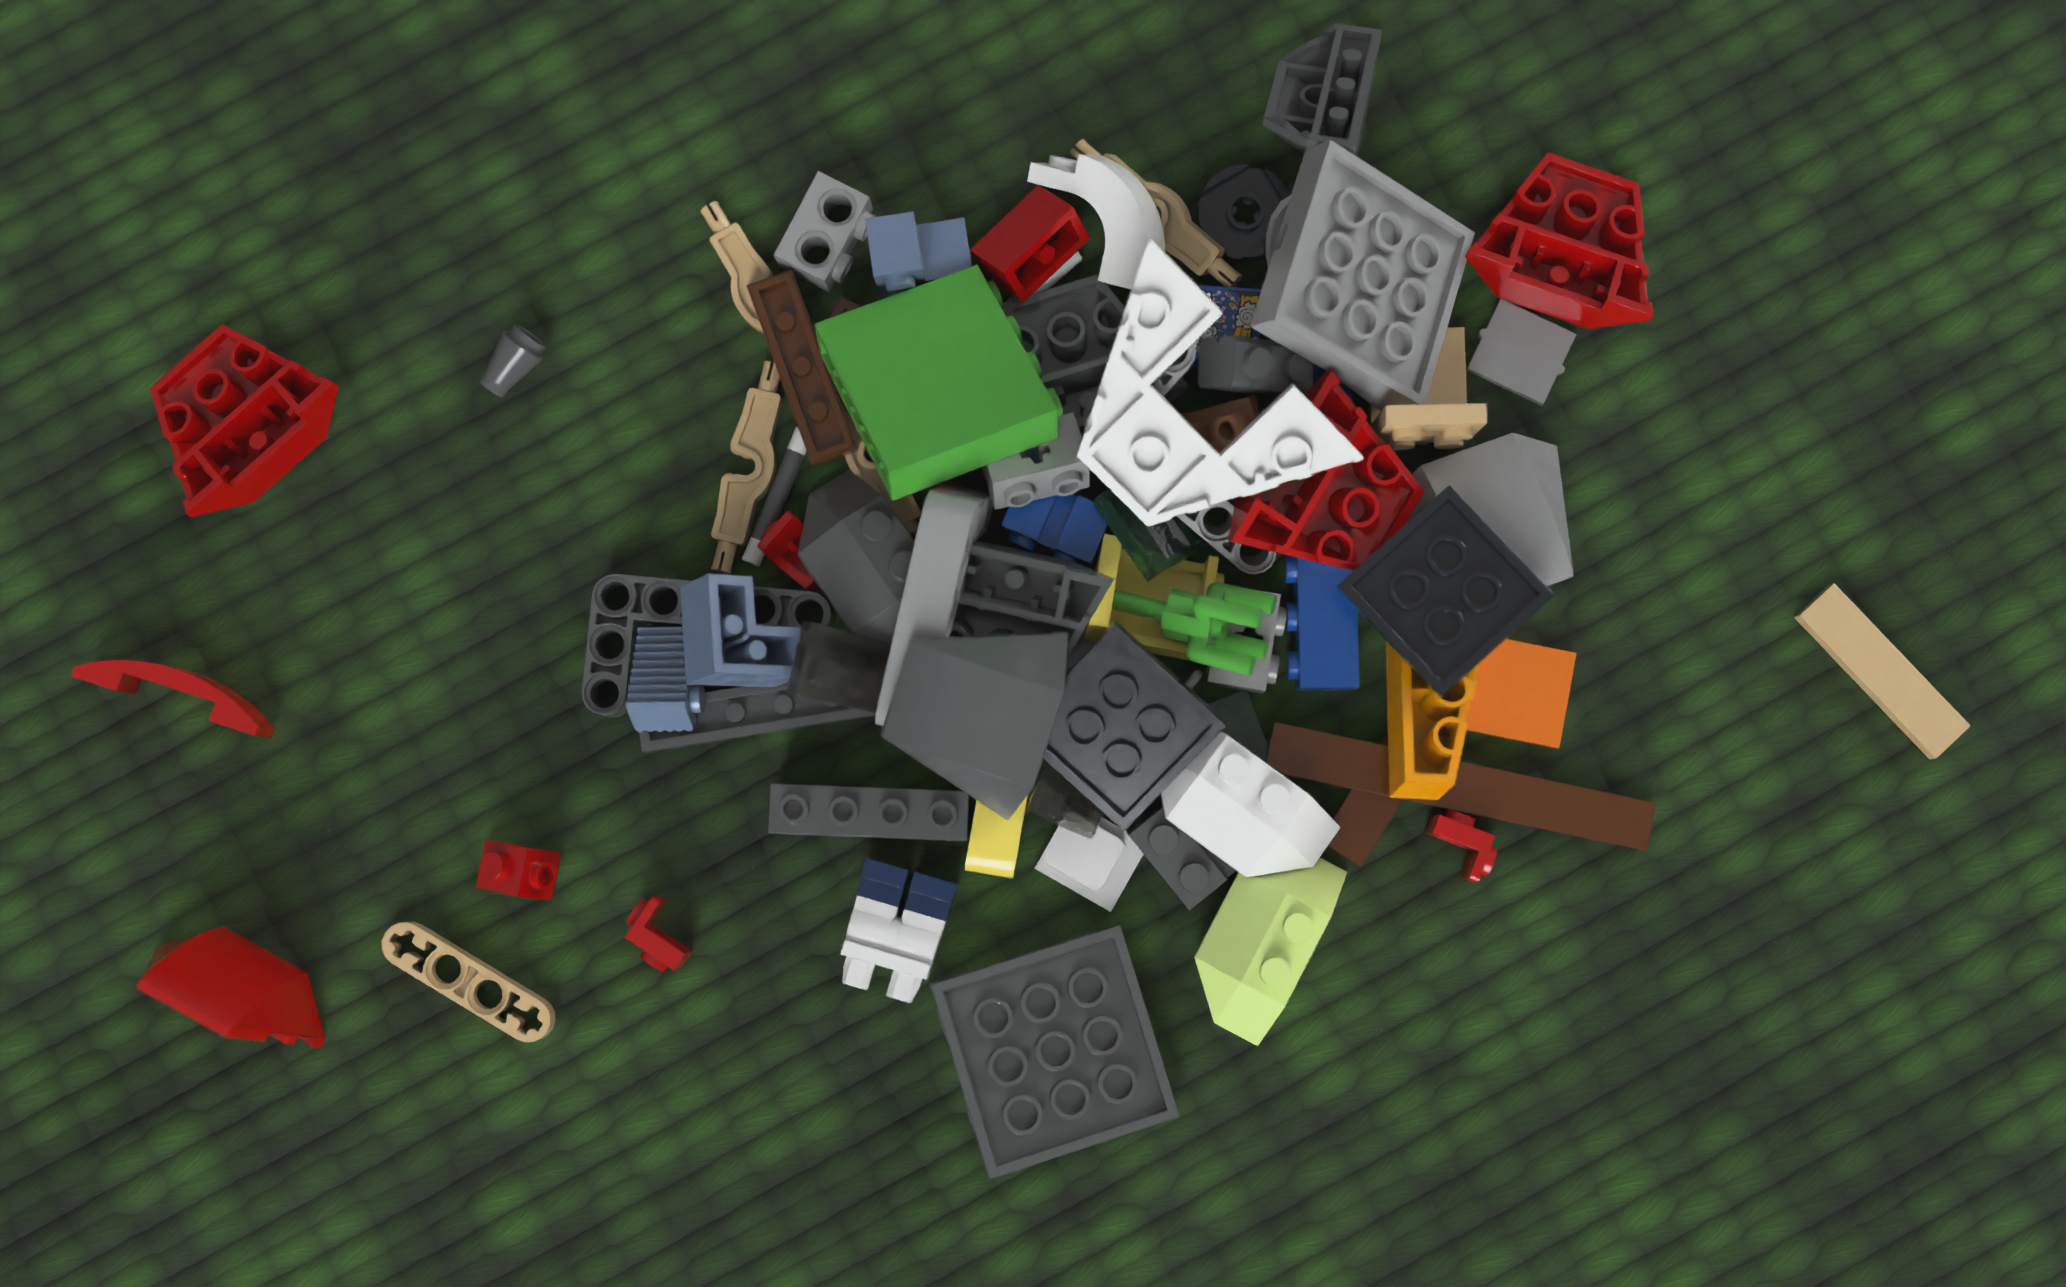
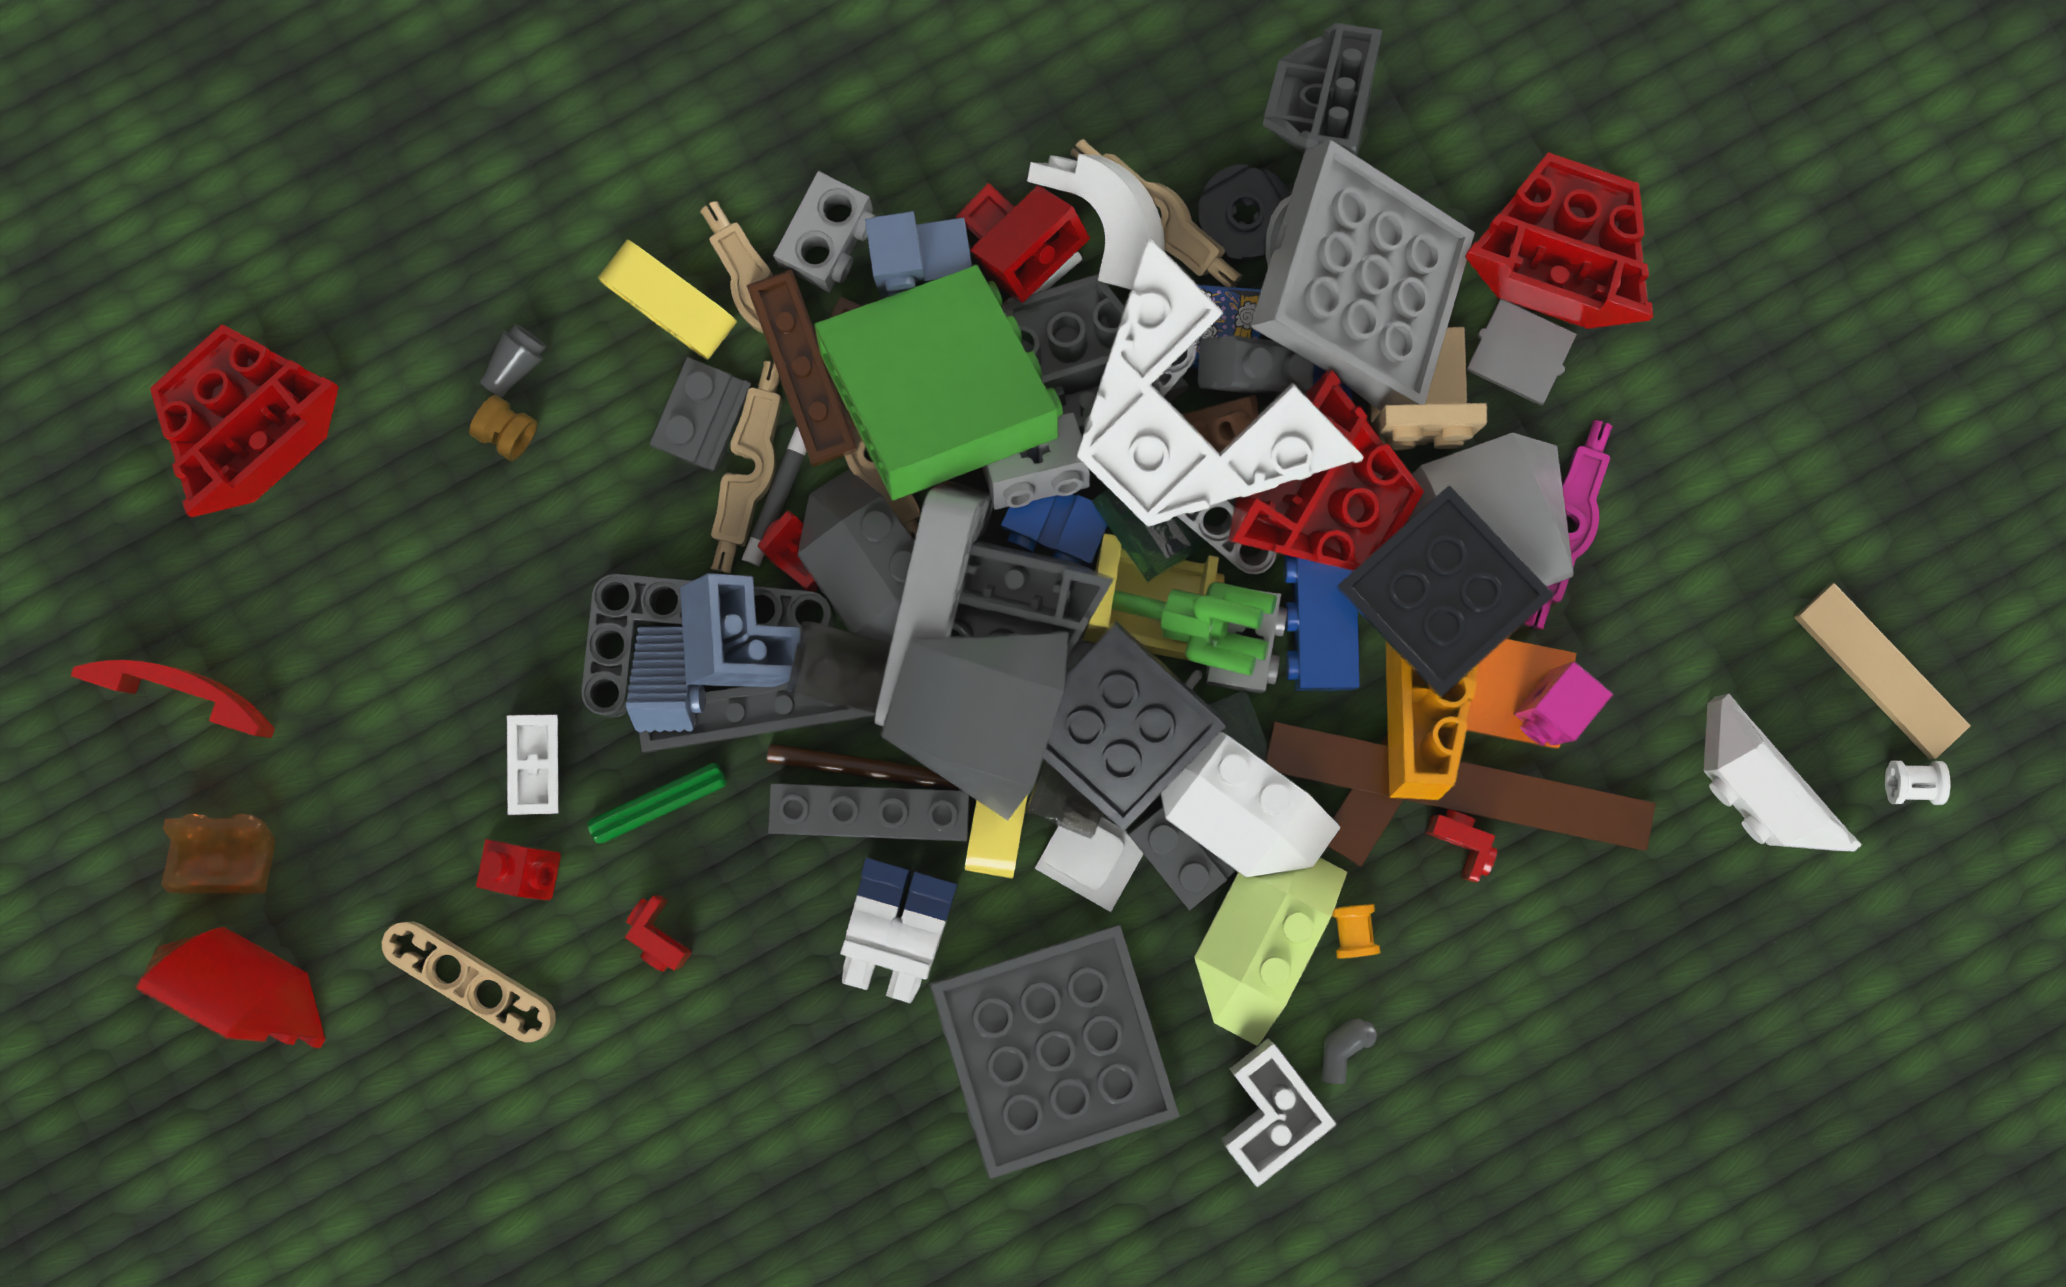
none -> clear orange bracket [161,814,276,893]
none -> pearl gold wheel [469,395,538,461]
none -> white hinge [507,715,558,815]
none -> green axle [587,763,726,844]
none -> light yellow beam [598,240,737,360]
none -> dark grey plate [649,357,753,473]
none -> reddish brown bar [767,743,960,791]
none -> red tile [956,183,1014,241]
none -> white brick [1222,1039,1337,1187]
none -> dark grey arm [1321,1018,1377,1084]
none -> light orange bush [1332,904,1381,958]
none -> dark pink brick [1514,662,1613,746]
none -> dark pink piece [1524,420,1613,630]
none -> white wedge [1704,694,1861,851]
none -> white bush [1885,761,1950,805]

